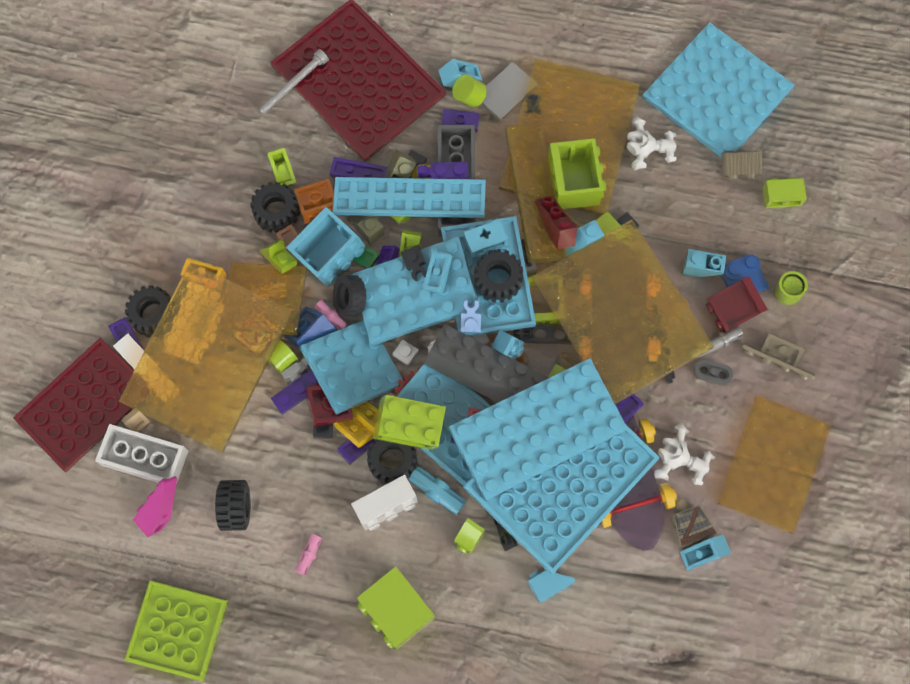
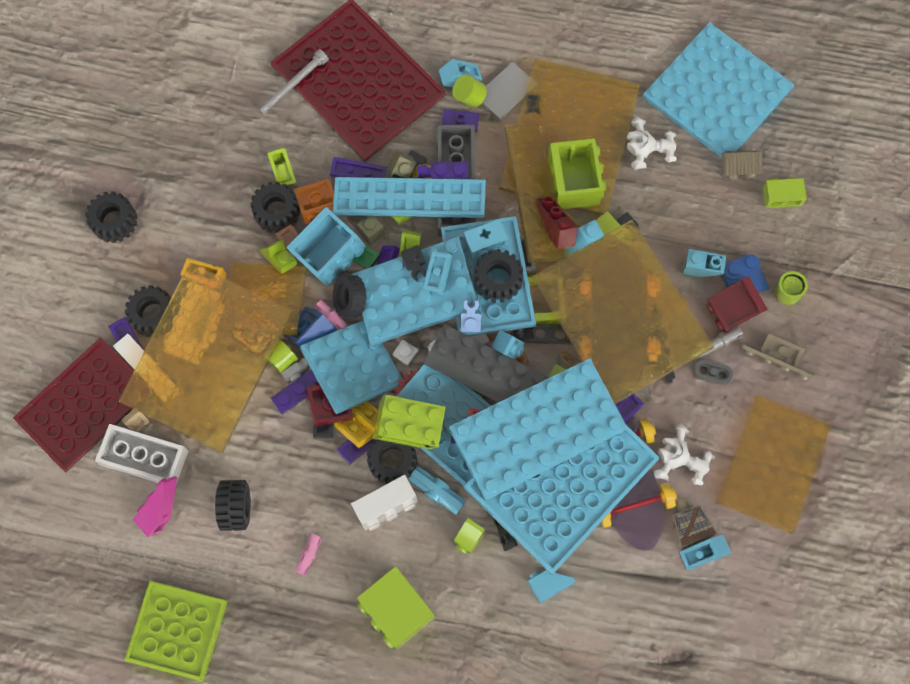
none -> black tyre [85,191,138,243]

